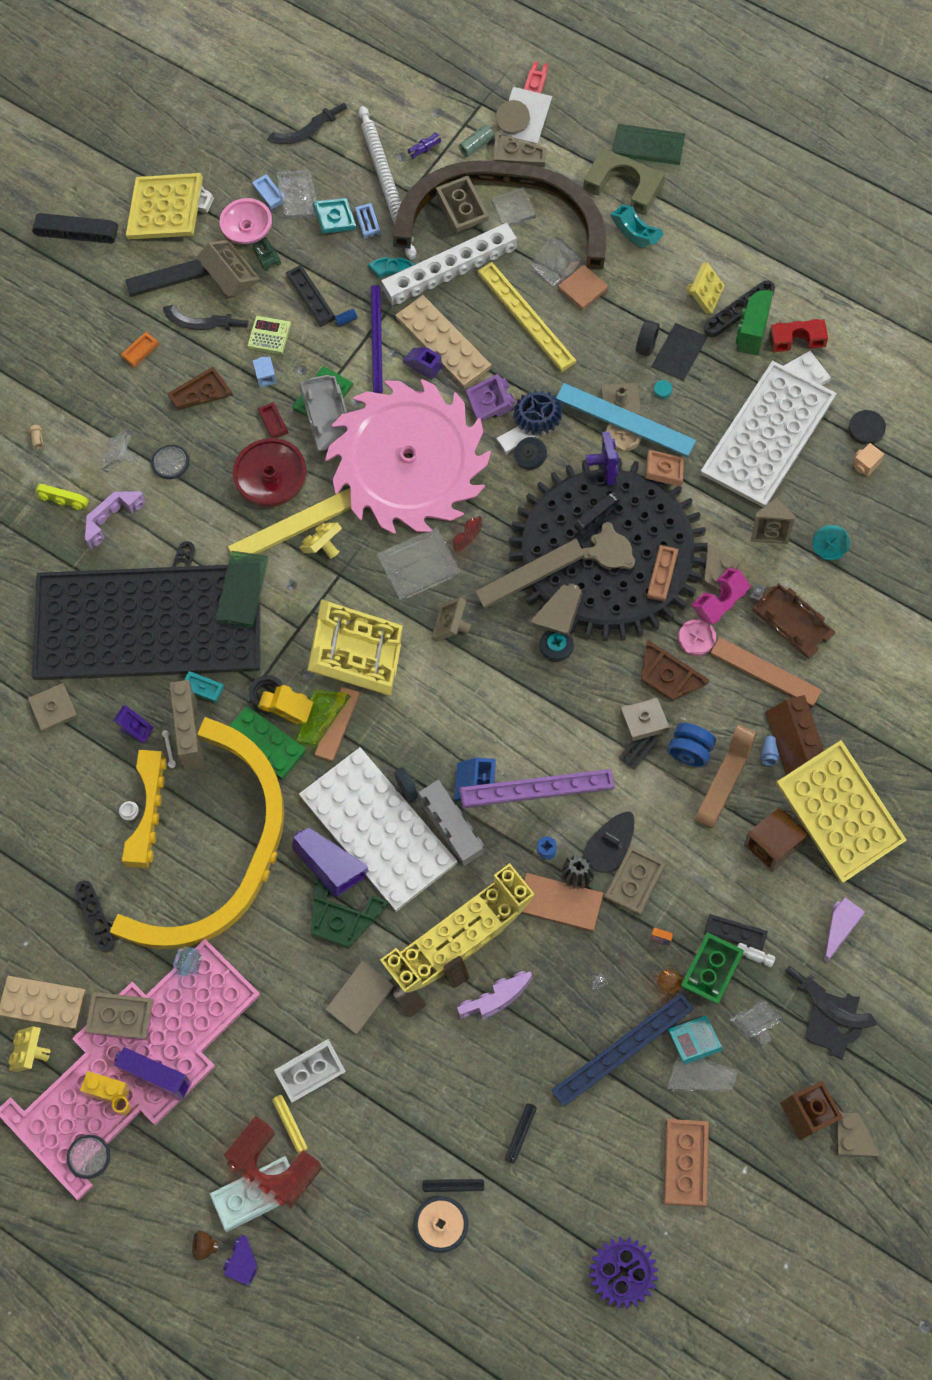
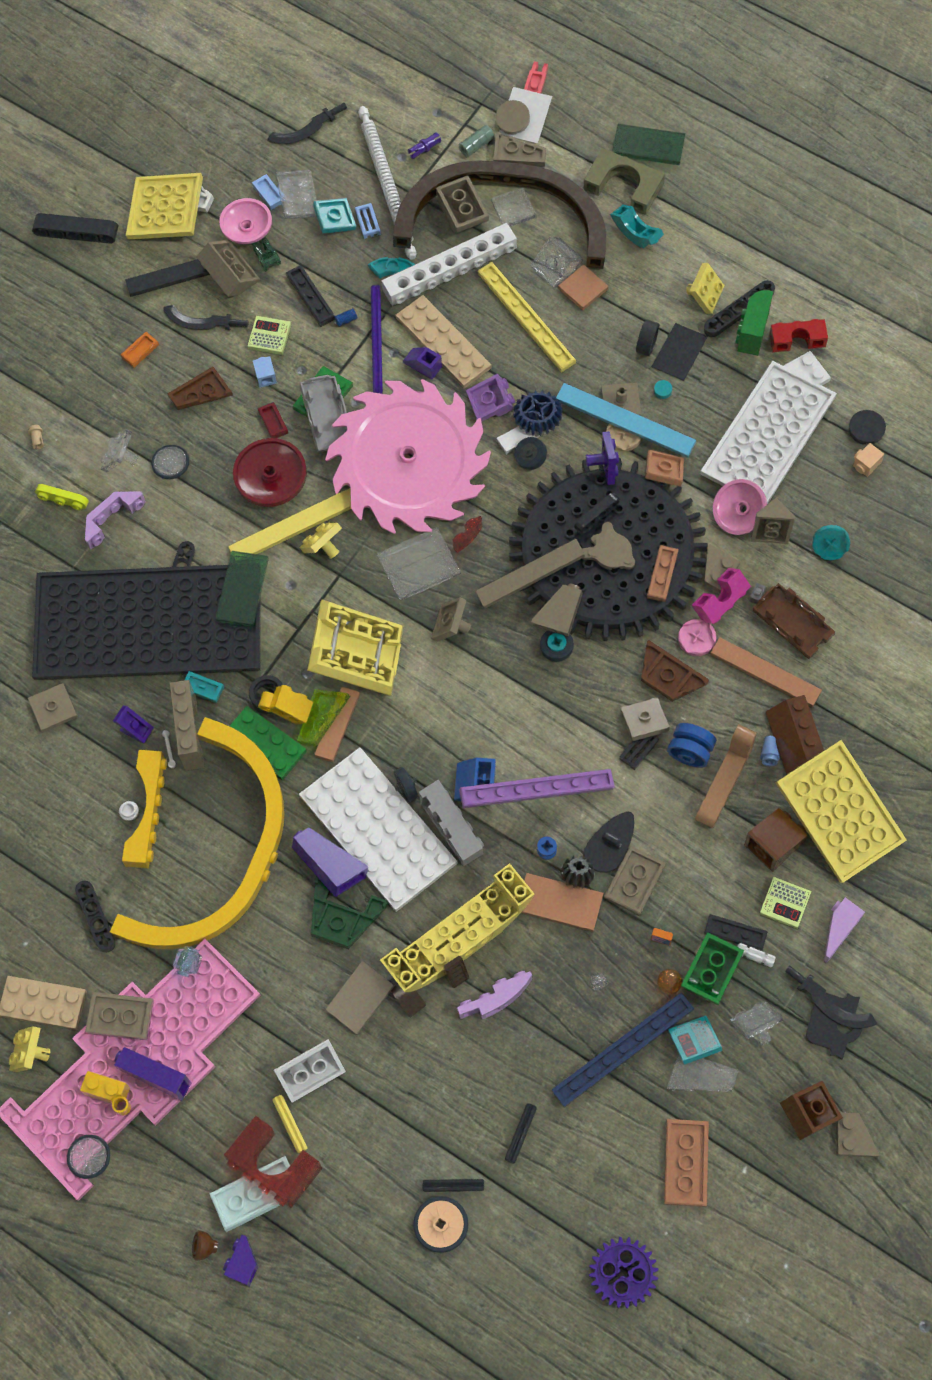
none -> bright pink dish [713,479,767,535]
none -> tile [760,877,811,929]

